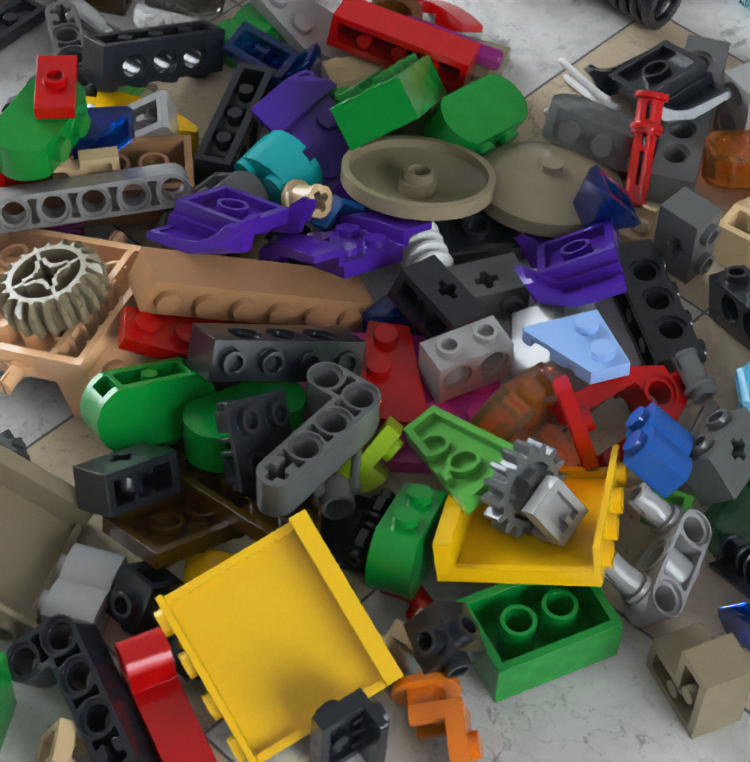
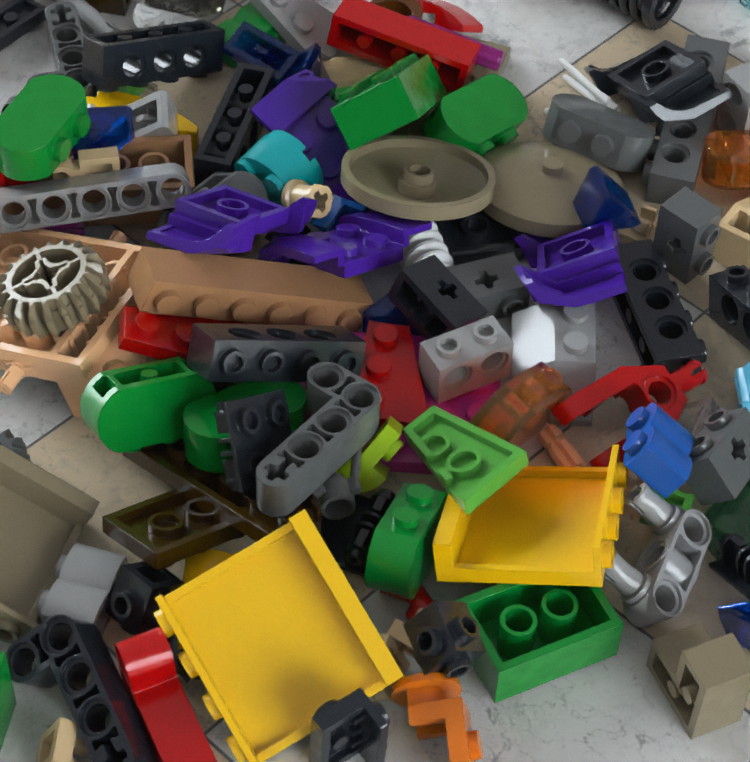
red plate [34,55,78,119] -> none
black brick [72,442,181,519] -> none
dark grey gear [481,438,566,538] -> none
light grey bracket [521,475,589,547] -> none
light blue wing [522,309,631,385] -> none
red plate [552,375,600,471] -> none
red pin [622,90,669,208] -> none
dark grey pin [671,347,717,404] -> none

